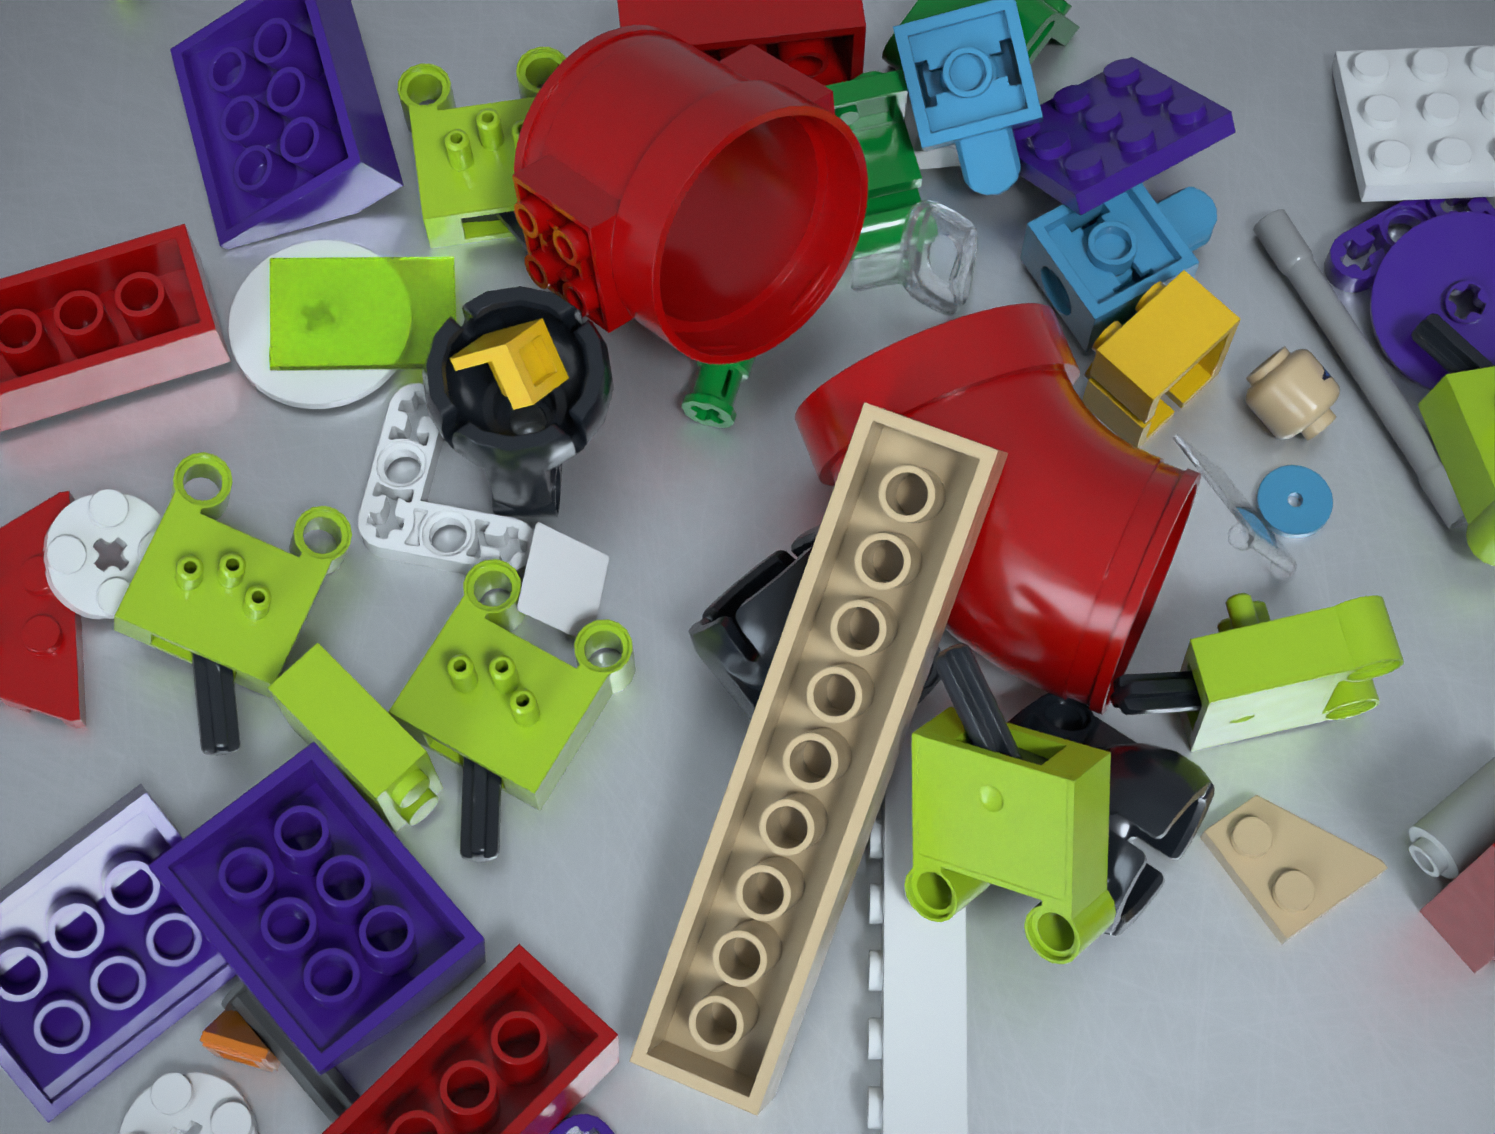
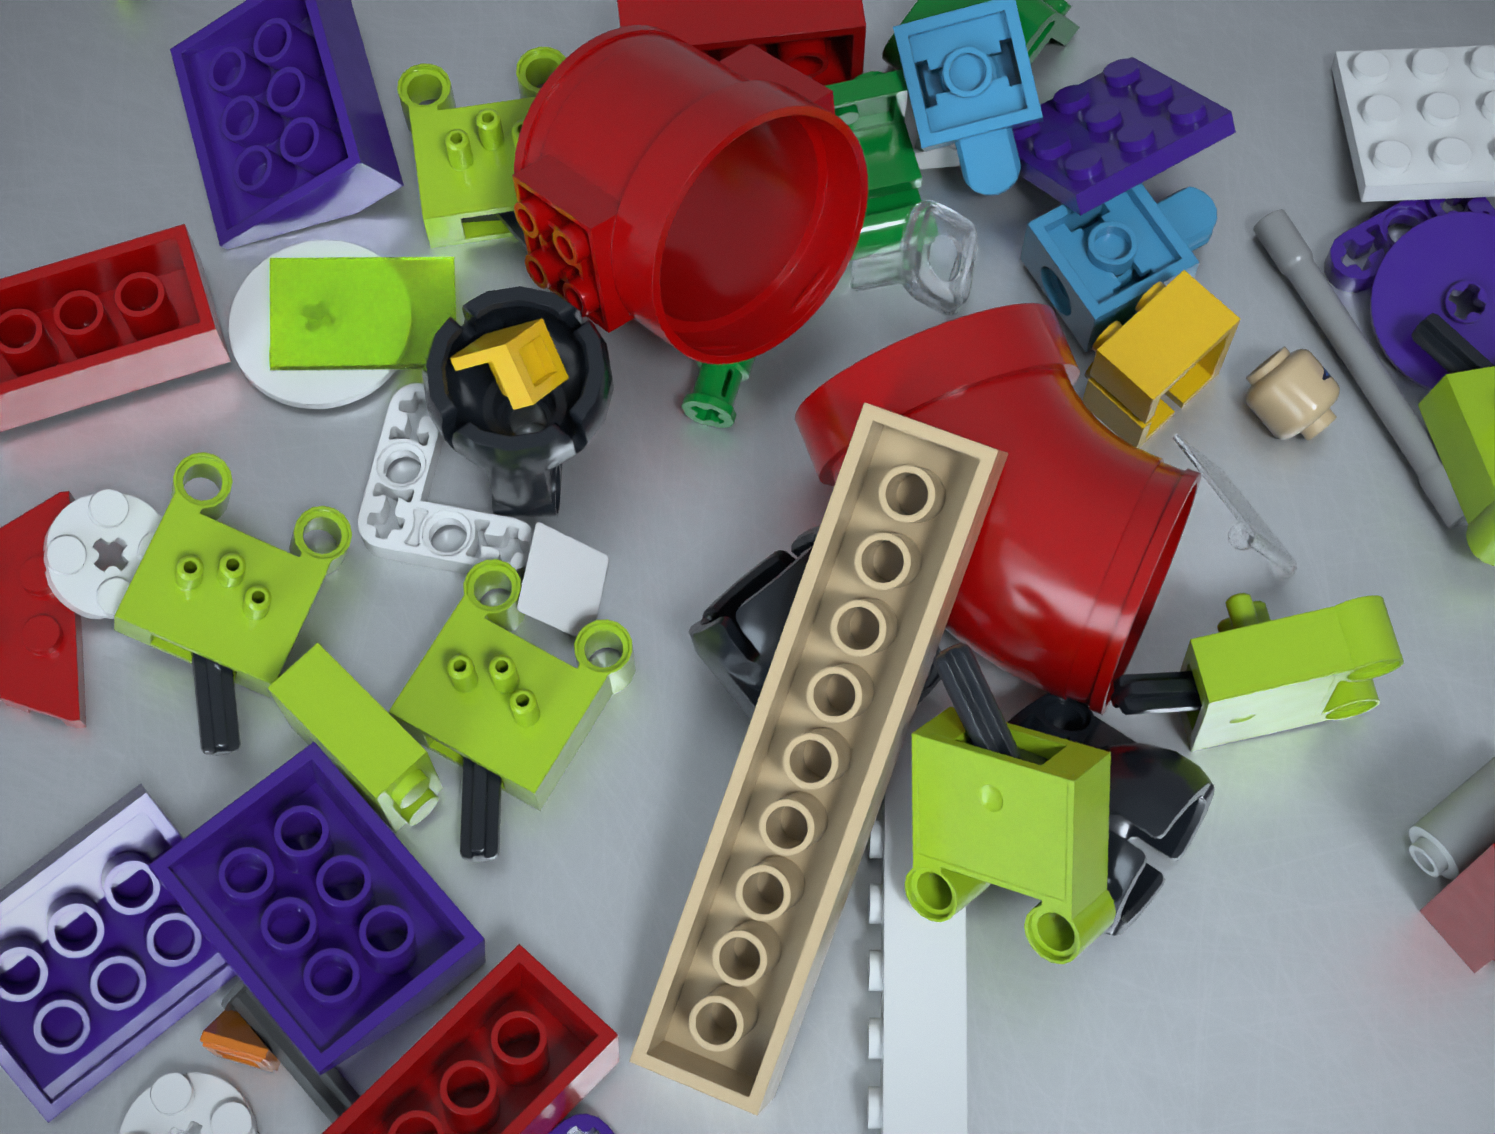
tan wing [1200,795,1388,945] -> none
dark azure wheel [1256,465,1333,539] -> none

